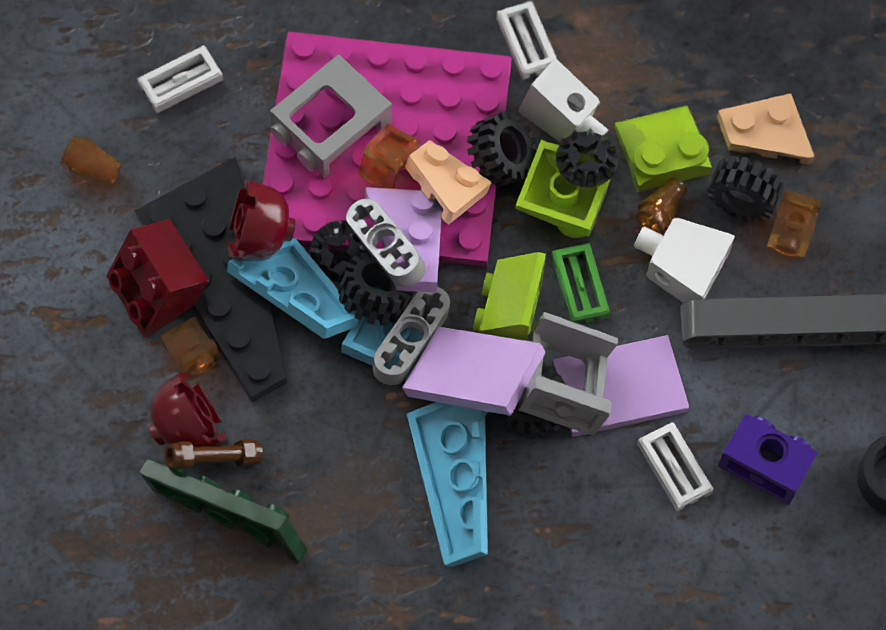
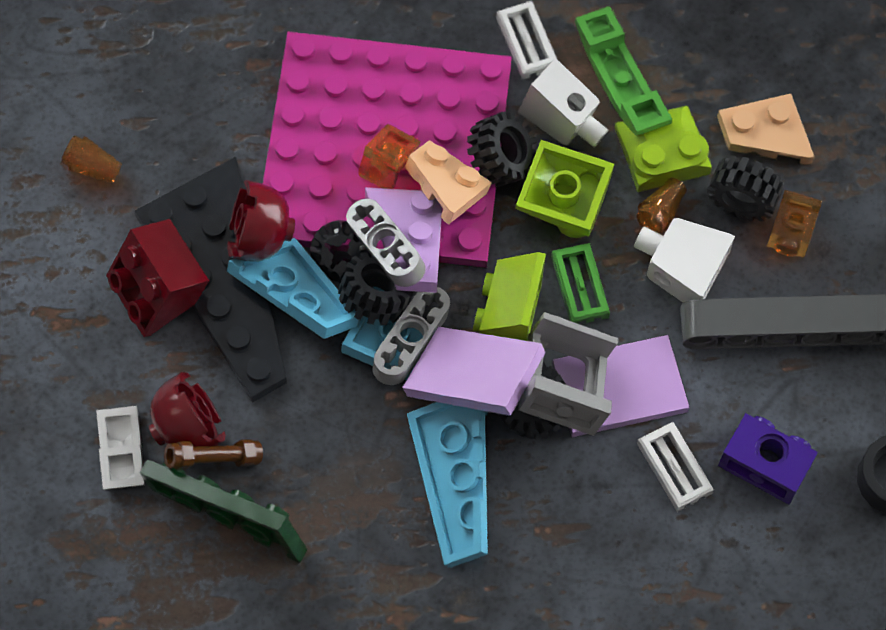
white tile [137,46,223,114] -> none
clear orange bracket [160,316,220,378] -> none
light grey window [270,54,392,179] -> none
black gear [556,128,619,188] -> none
none -> white slope [96,406,145,490]
none -> bright green slope [575,6,672,136]

